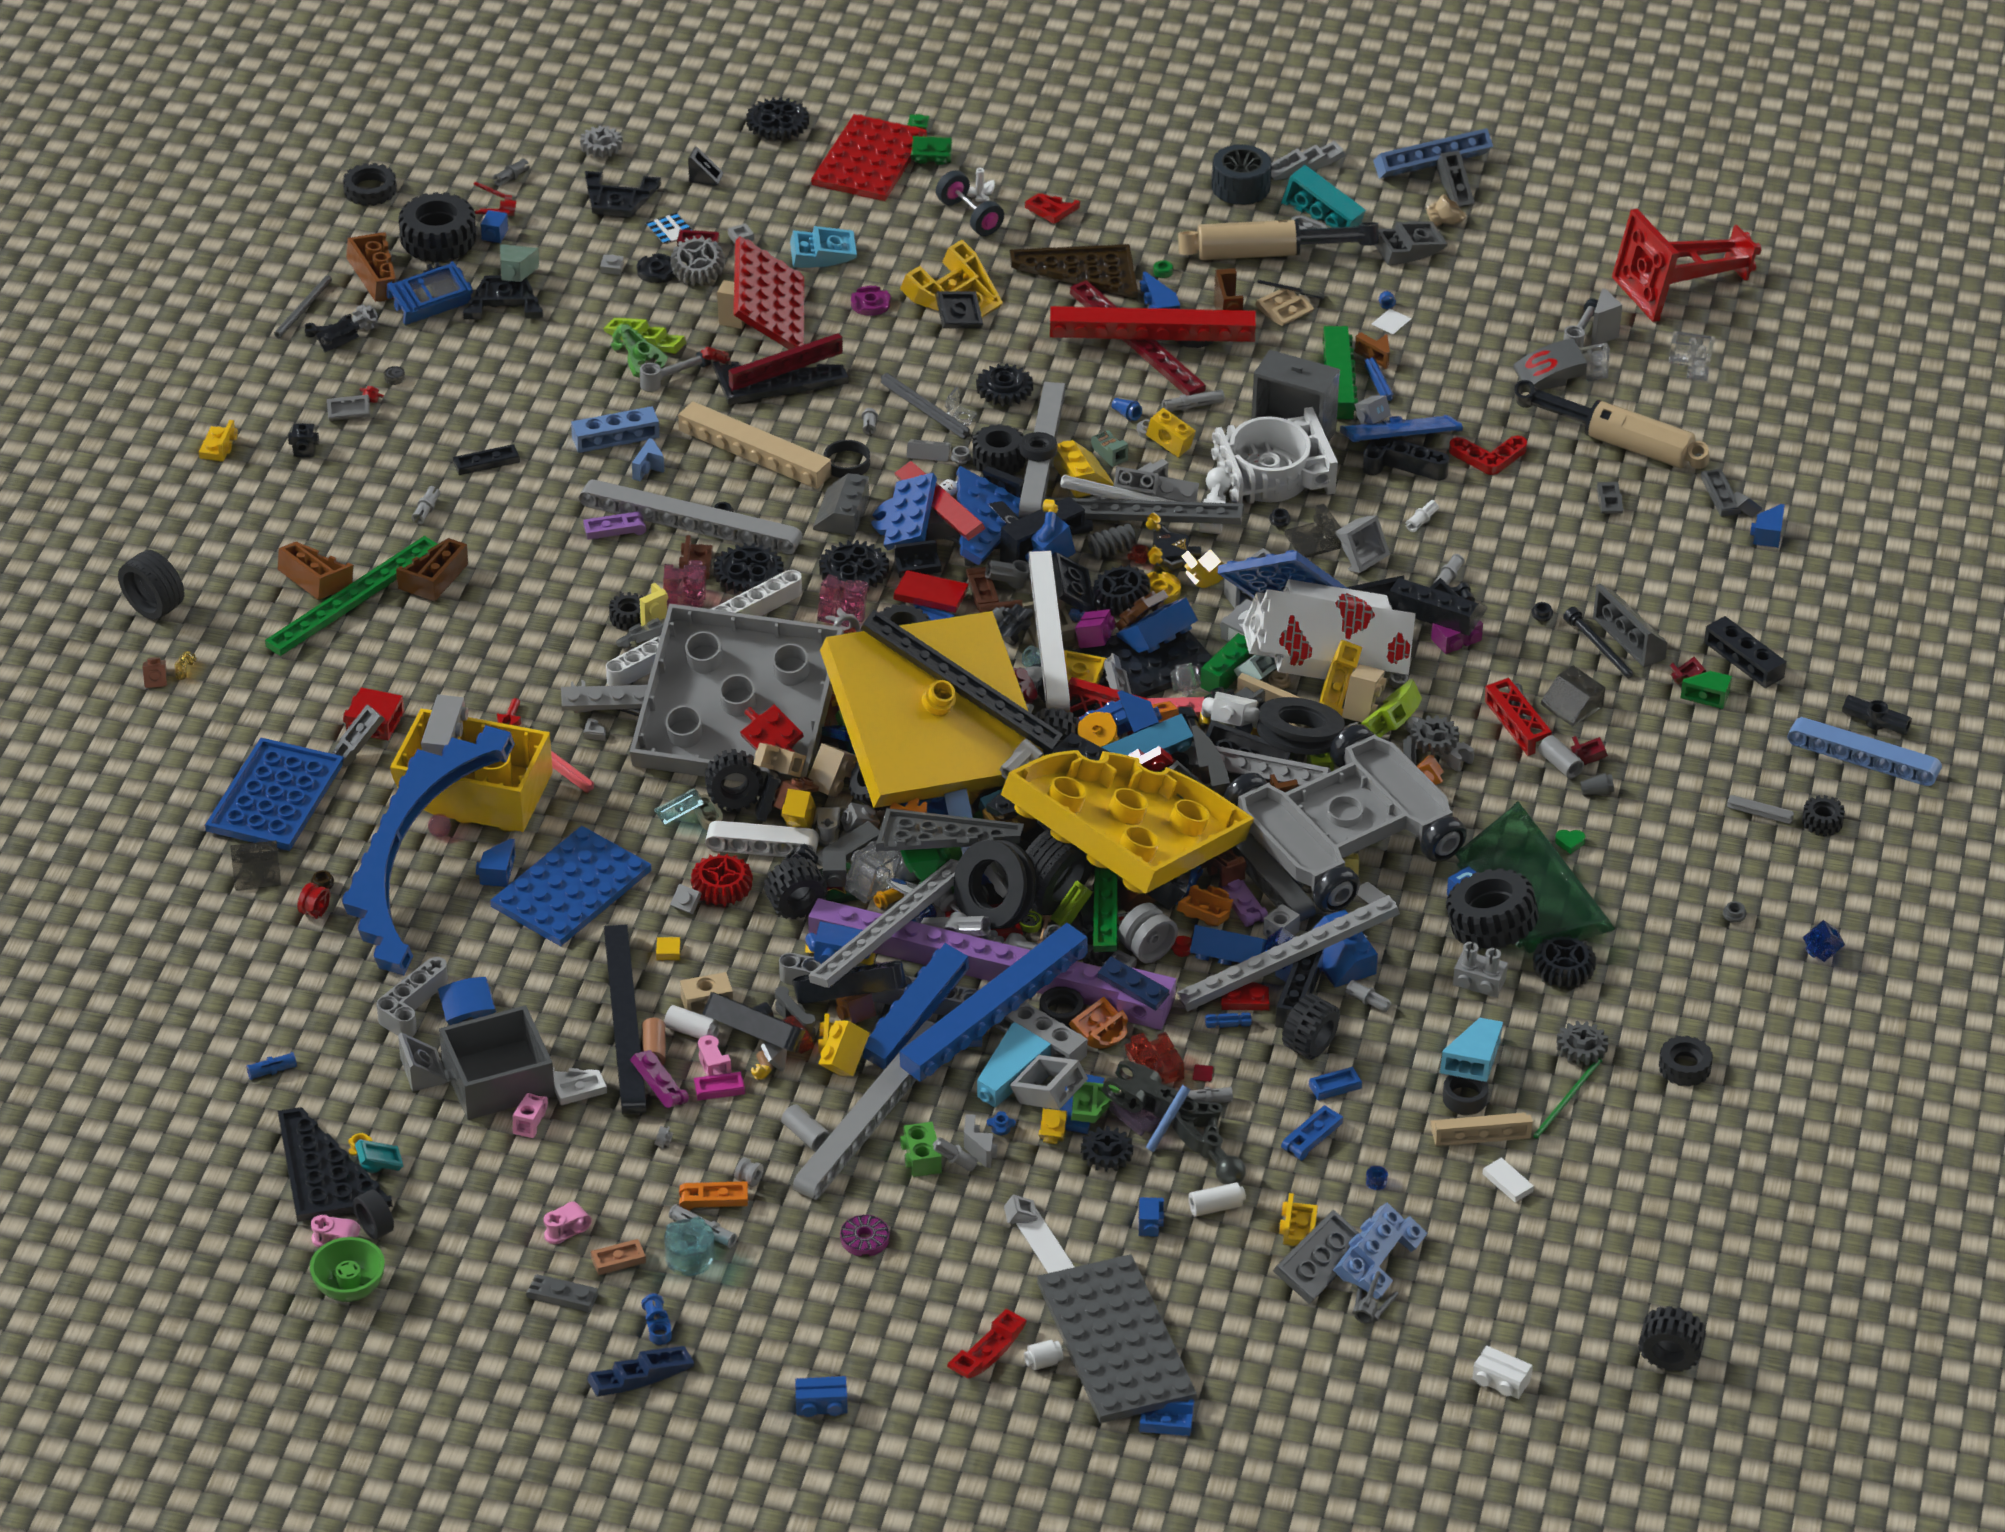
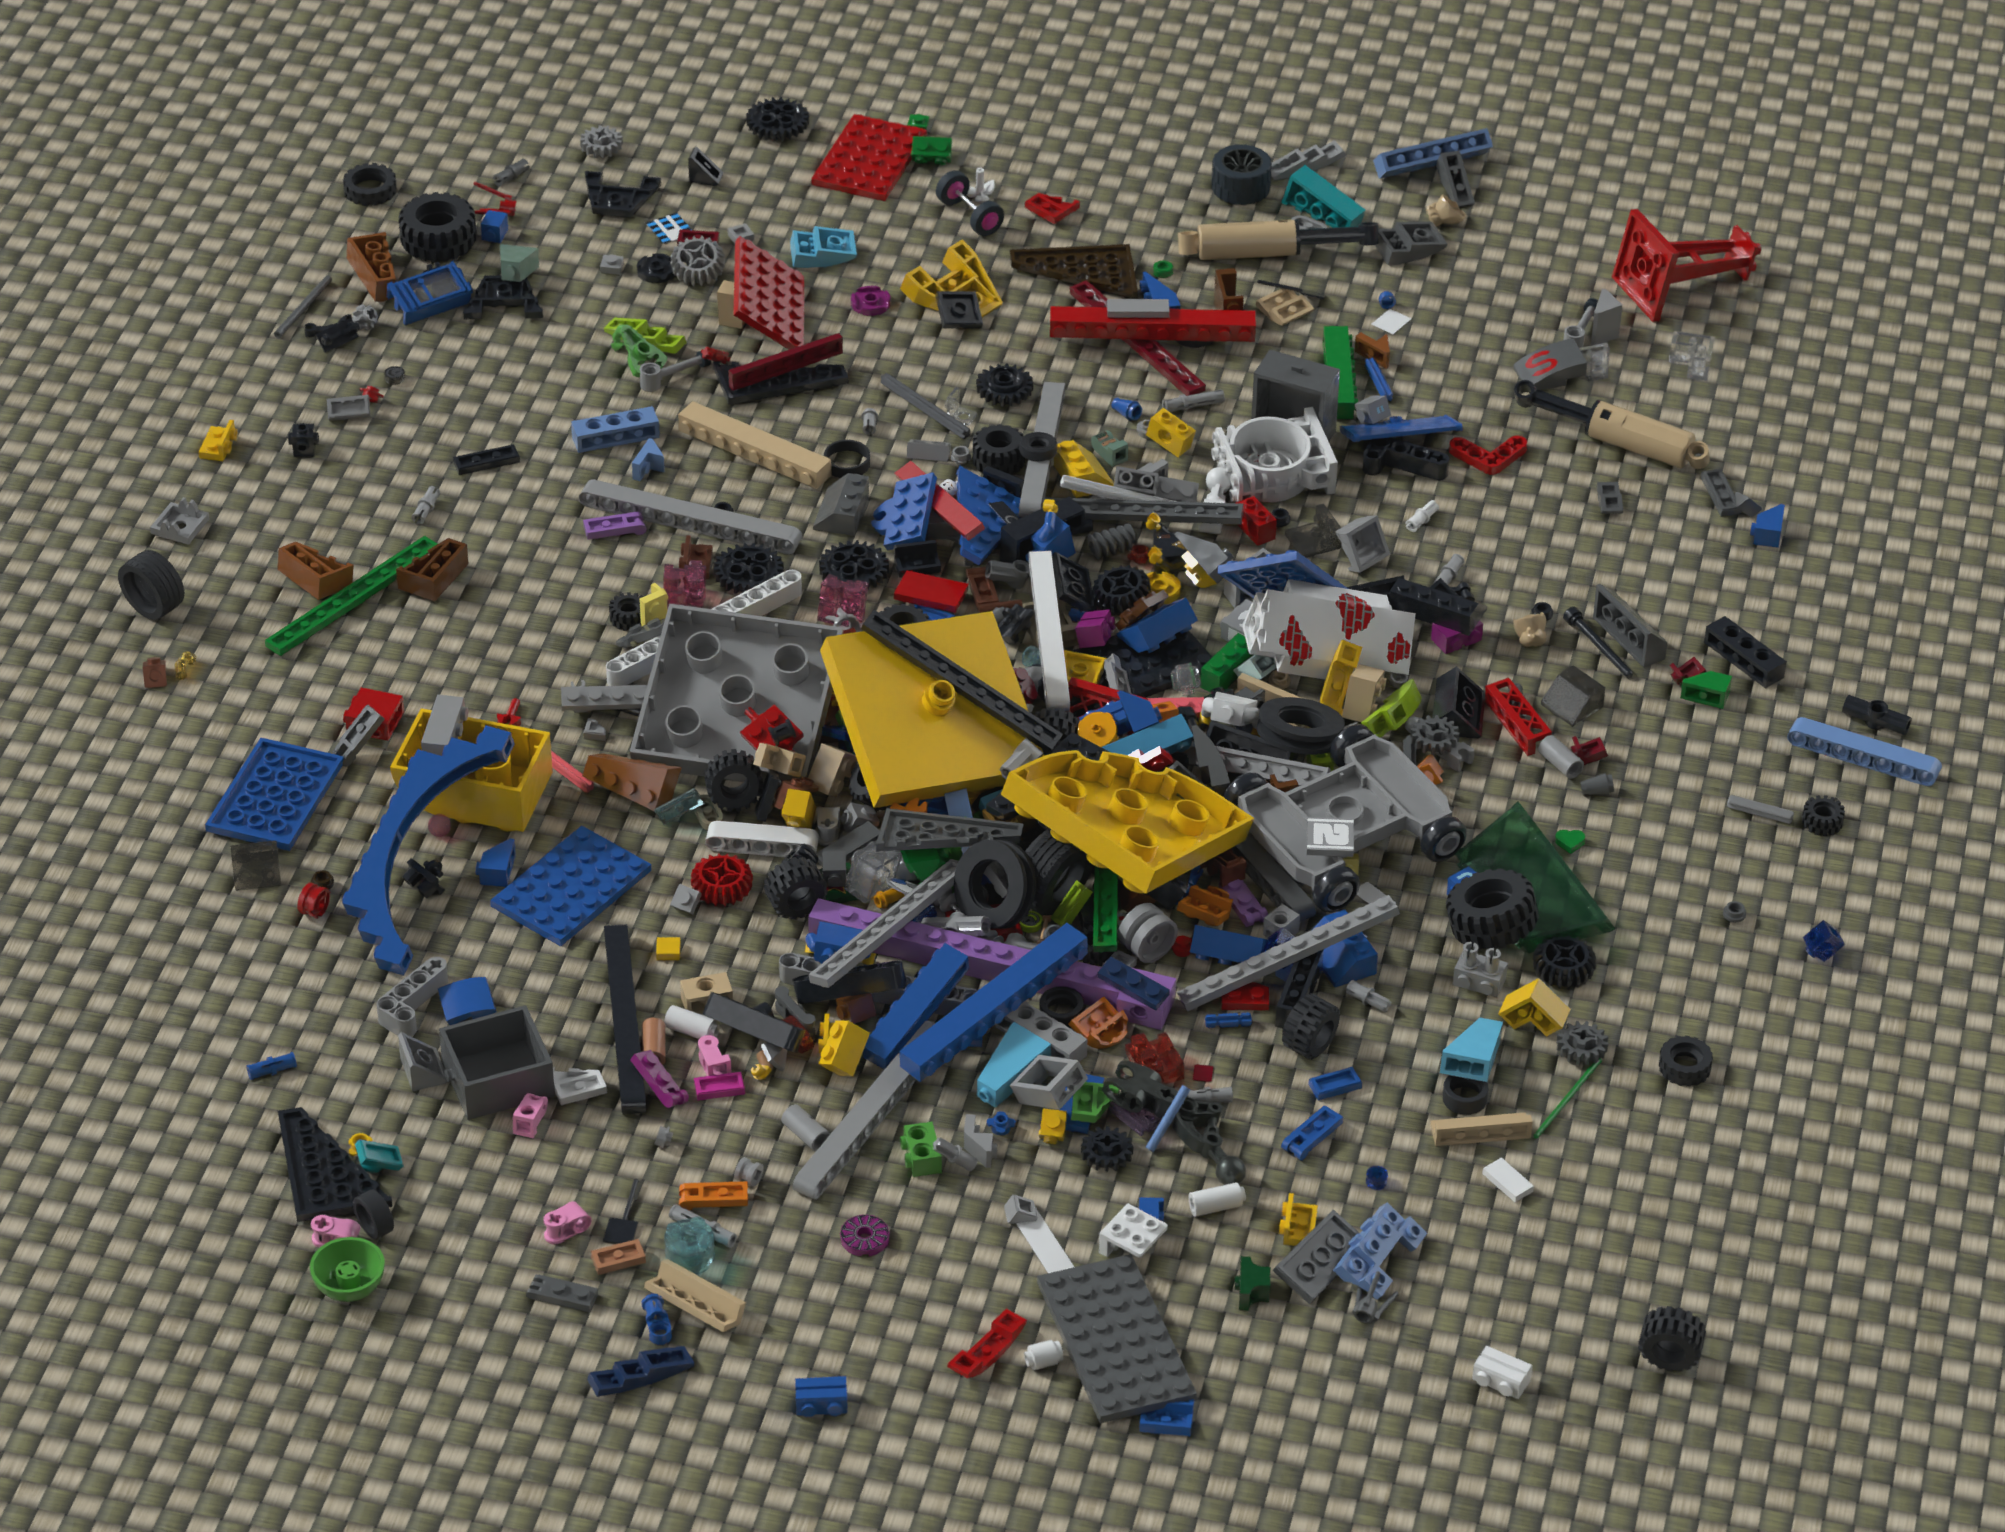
none -> light grey piece [150,497,209,545]
none -> black hips [402,858,445,899]
none -> dark orange wedge [582,753,682,811]
none -> black piece [603,1179,639,1244]
none -> tan fence [644,1259,746,1332]
none -> black bush [768,719,797,746]
none -> white bracket [1099,1203,1167,1257]
none -> light grey tile [1107,299,1169,318]
none -> dark grey slope [1174,531,1234,584]
none -> dark green brick [1235,1256,1271,1311]
none -> red brick [1236,496,1277,546]
none -> tile [1307,817,1354,857]
none -> black slope [1432,666,1485,739]
none -> yellow brick [1498,978,1571,1037]
none -> tan hair [1513,612,1547,647]

